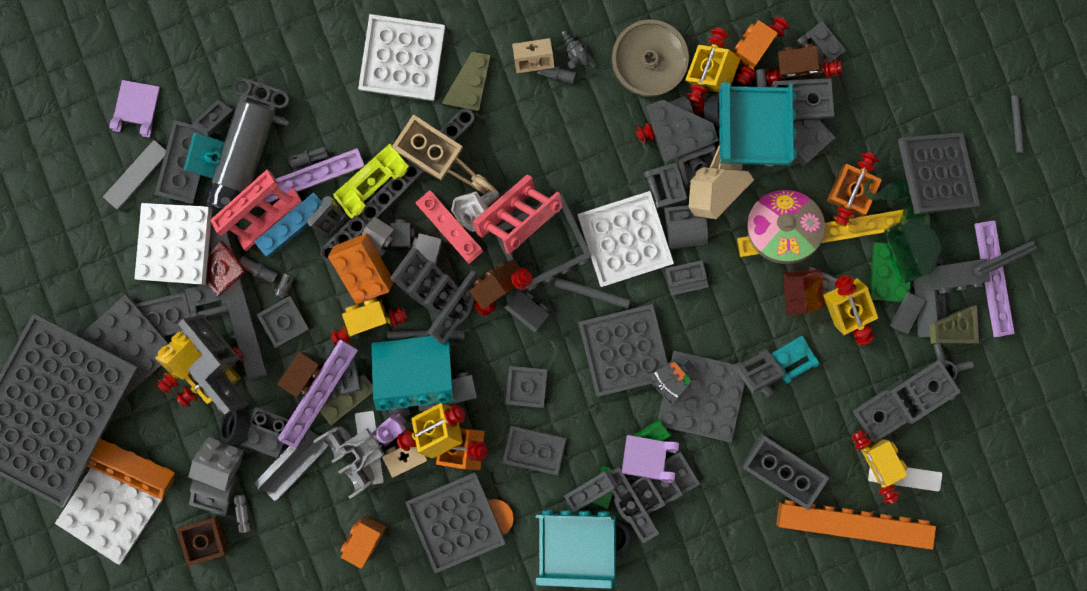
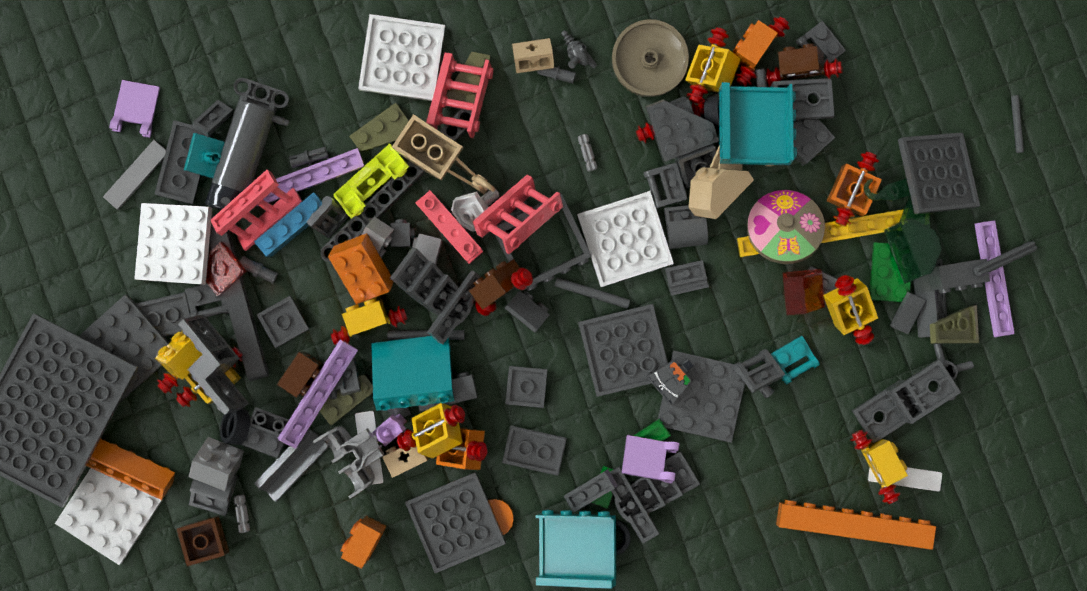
dark grey pin [274,273,295,299] -> none
dark grey slope [742,432,829,510] -> none
none -> olive wing [349,103,409,152]
none -> coral fence [426,52,494,138]
none -> light grey axle [578,134,597,172]

